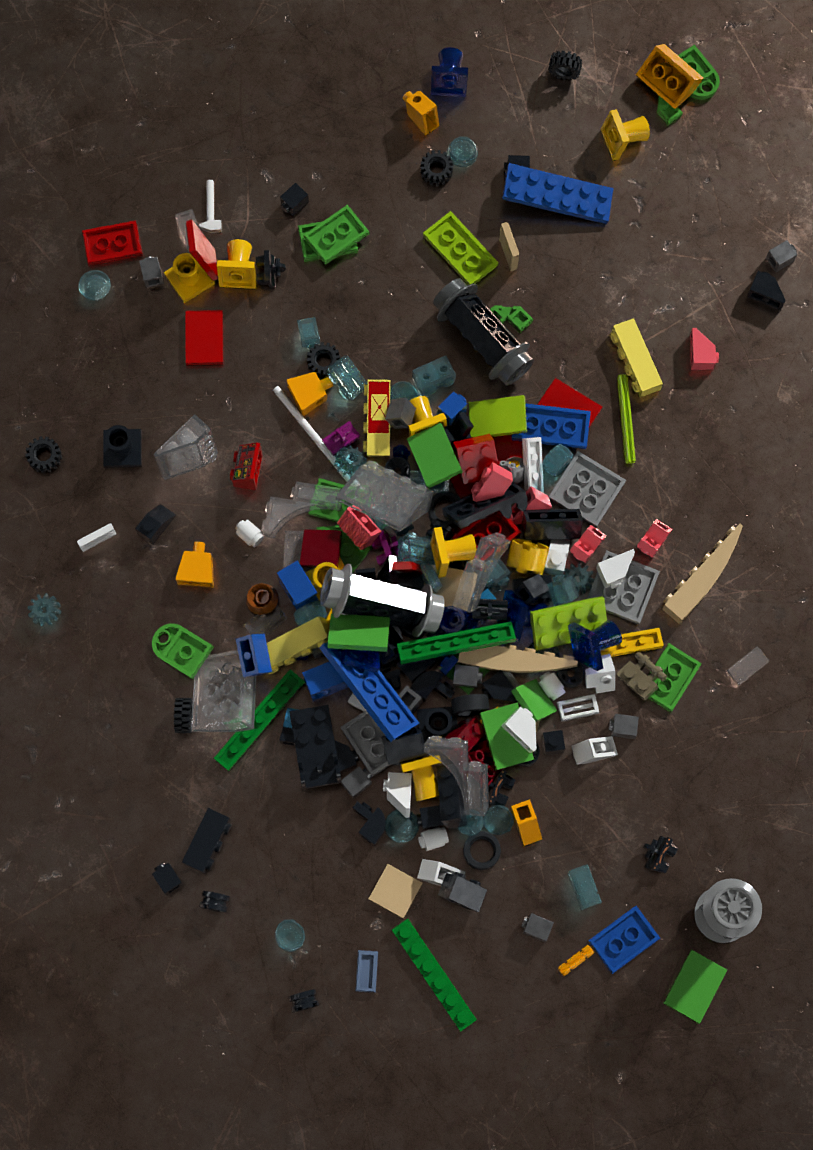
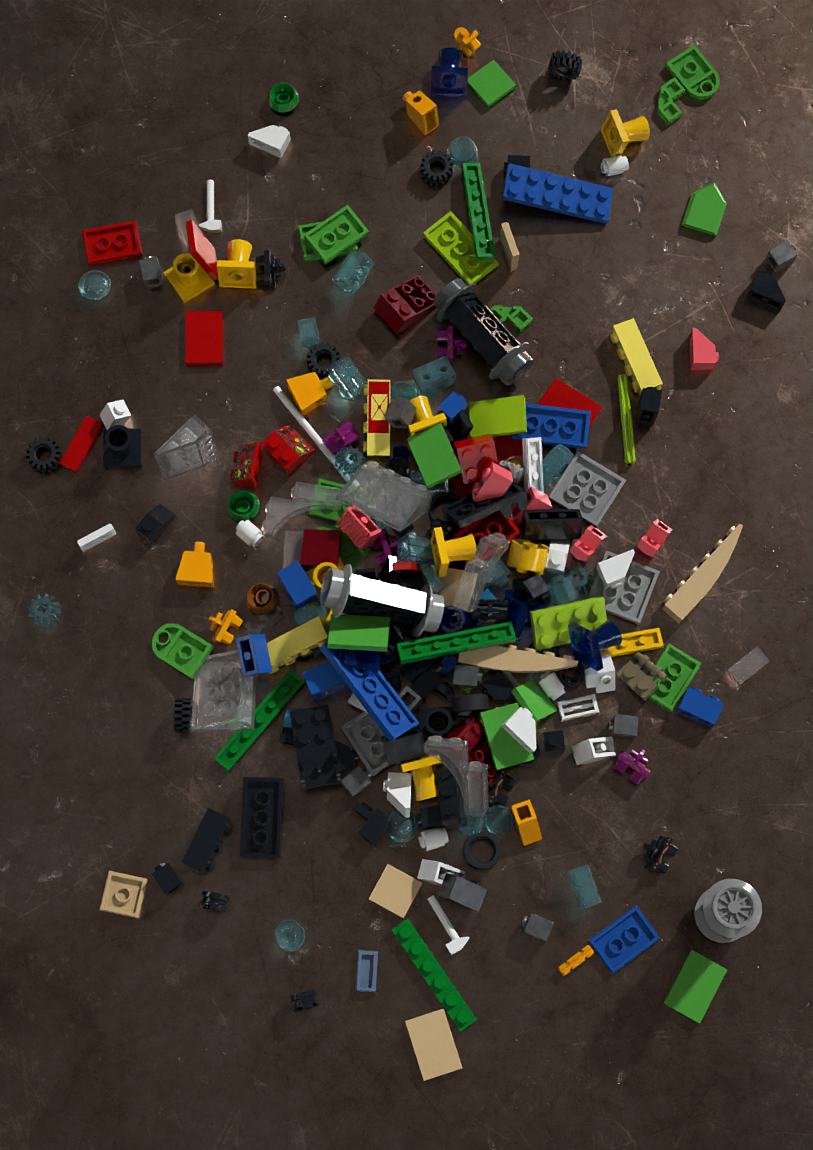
black brick [280,183,309,216] -> none
light orange slope [636,44,704,109] -> none
none -> red tile [59,415,103,473]
none -> white brick [99,400,131,430]
none -> tan tile [99,871,148,919]
none -> light orange hips [208,609,243,645]
none -> green hat [227,490,260,521]
none -> black hinge [240,776,284,858]
none -> white slope [248,125,291,158]
none -> red slope [261,424,315,476]
none -> green hat [268,83,299,112]
none -> clear light blue brick [332,251,375,293]
none -> dark red slope [373,275,436,334]
none -> tan tile [405,1008,462,1081]
none -> white piece [428,895,469,955]
none -> magenta hips [437,325,467,364]
none -> light orange hips [453,27,482,58]
none -> green plate [461,163,496,261]
none -> bright green tile [466,60,516,108]
none -> white brick [600,155,629,177]
none -> magenta hips [614,749,651,784]
none -> black brick [635,387,662,424]
none -> blue brick [676,687,724,728]
none -> bright green tile [681,182,727,236]

